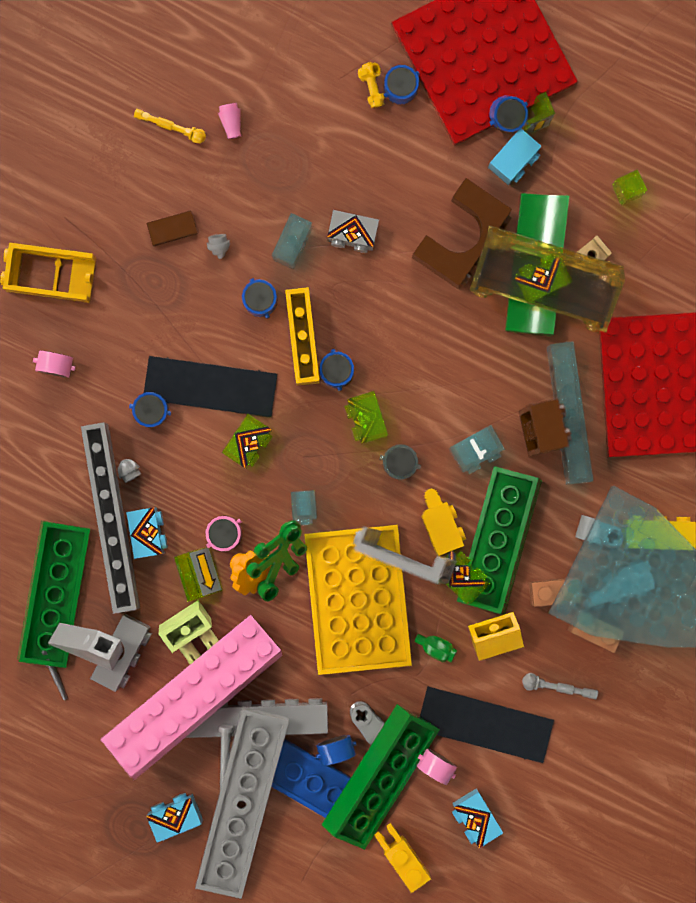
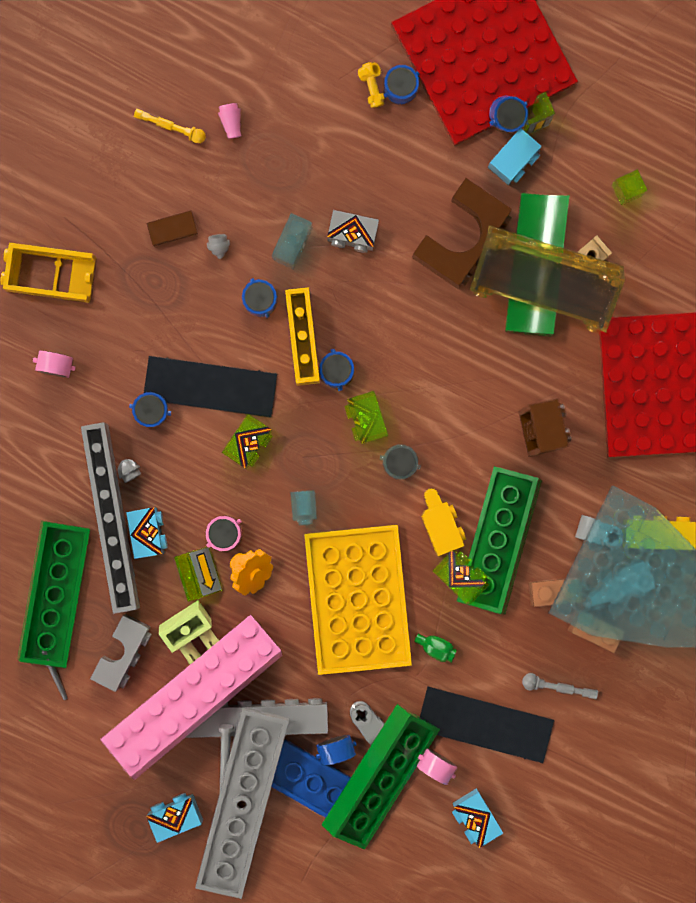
light grey slope [48,623,123,671] -> none
green plant [246,520,307,602] -> none
light grey panel [353,527,457,584] -> none
yellow hinge [374,823,431,893] -> none
clear light blue brick [448,425,505,474] -> none
yellow brick [468,612,524,661] -> none
clear neon green brick [515,253,572,303] -> none
clear light blue brick [547,341,593,485] -> none

